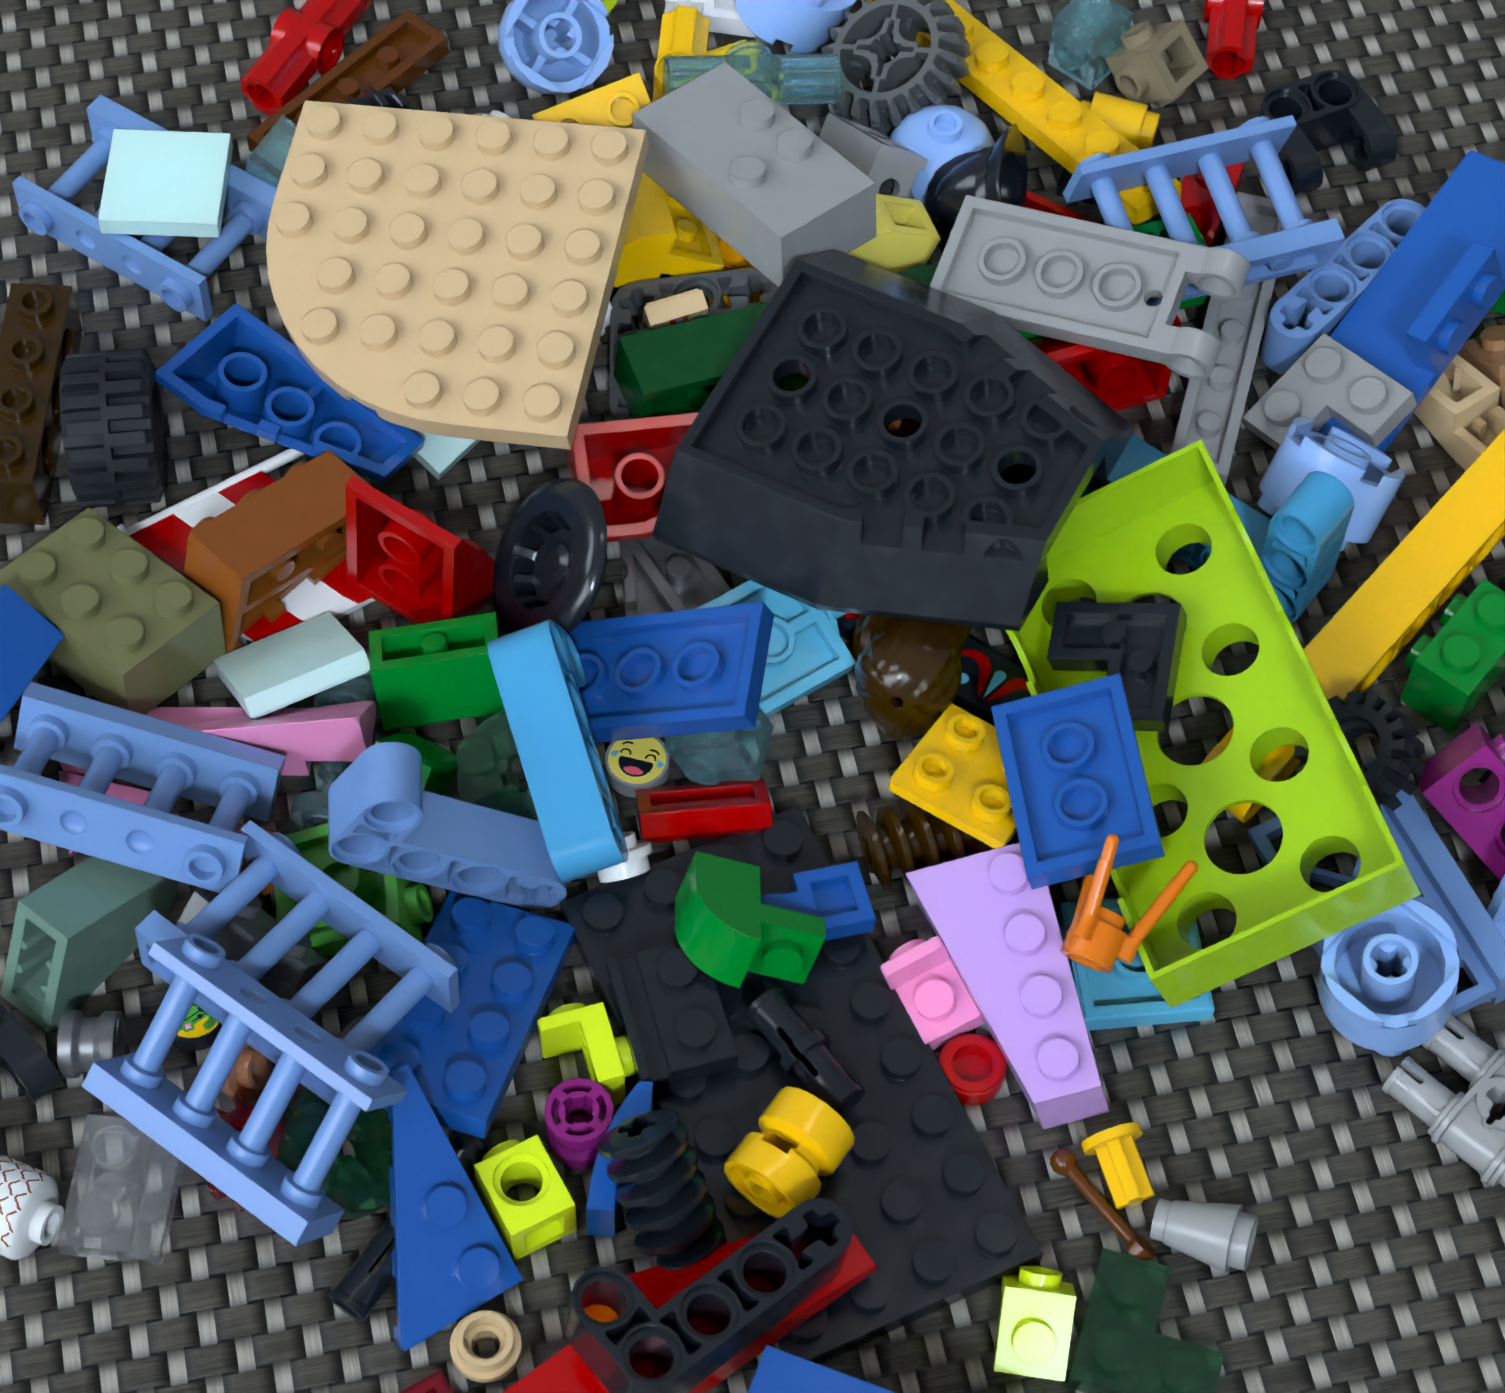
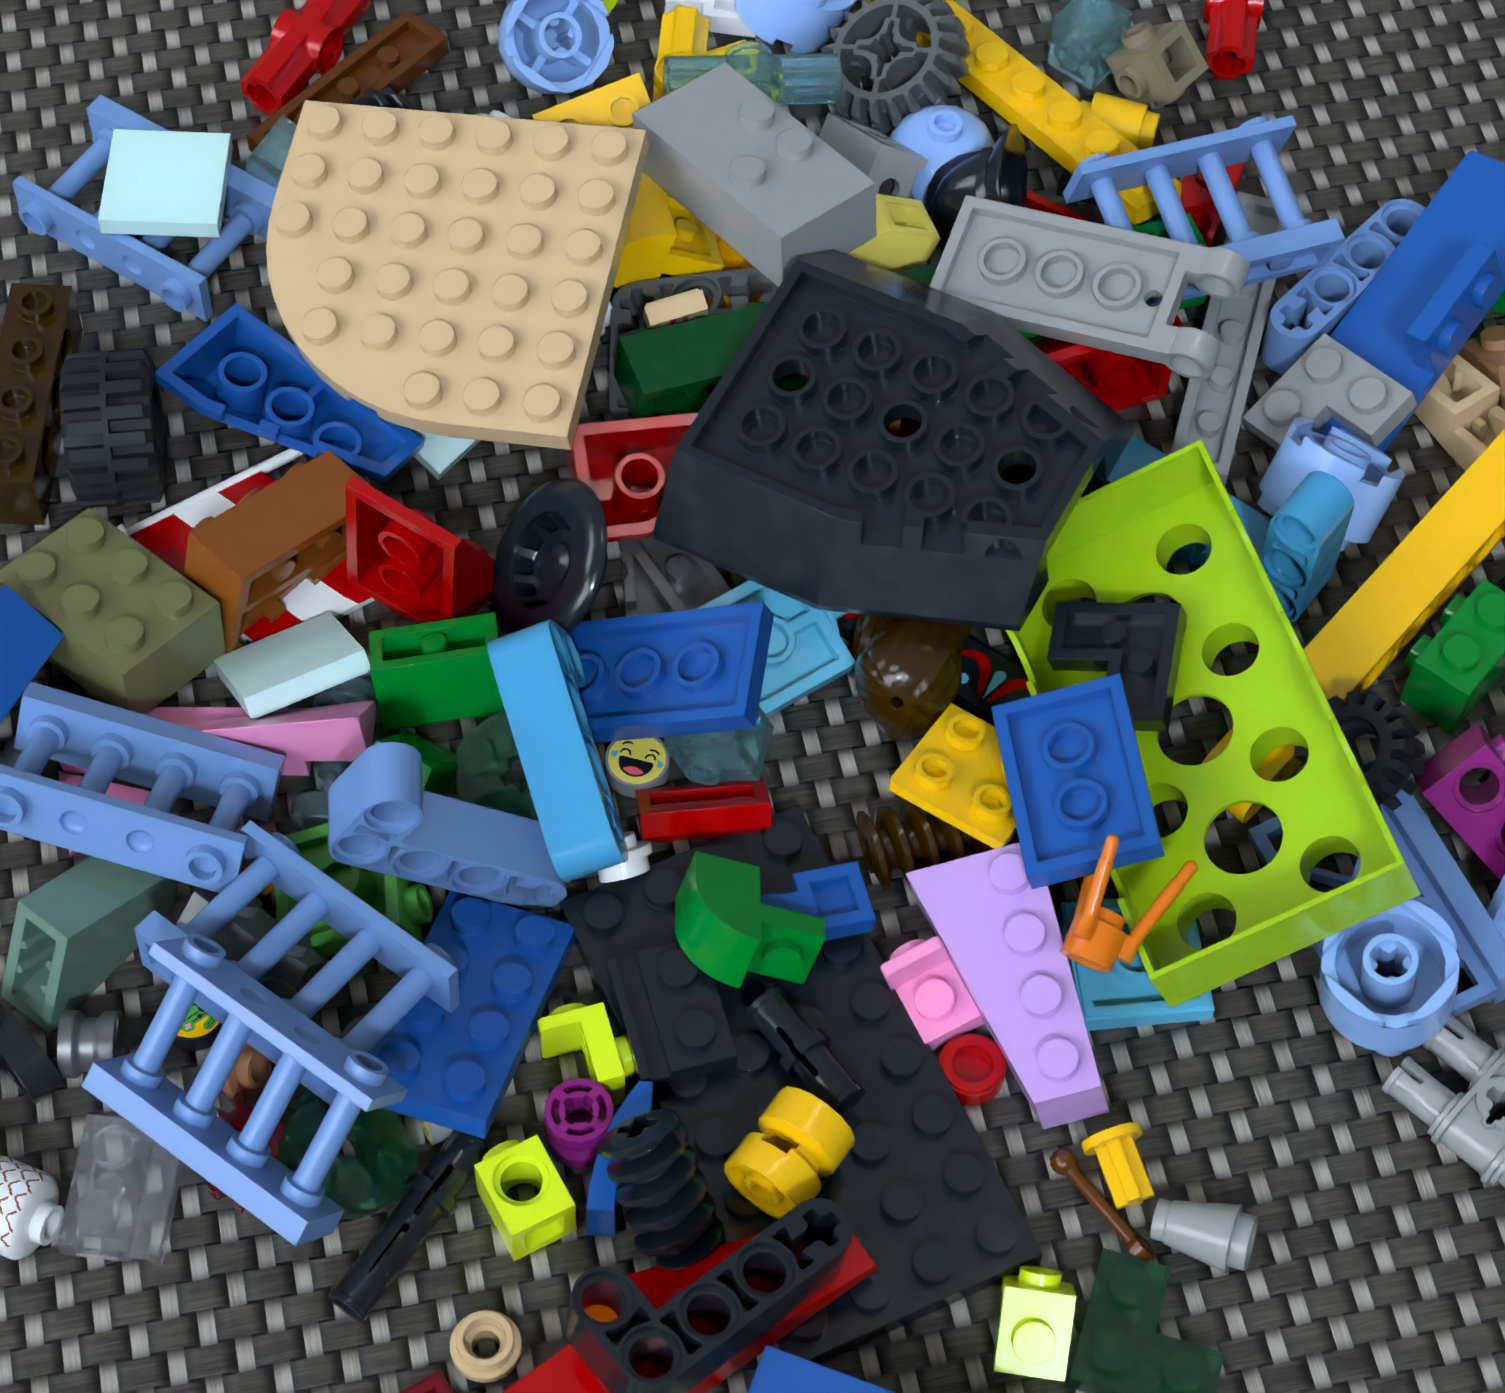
blue wing [387,1062,523,1351] -> none
black piece [1258,70,1397,196] -> none

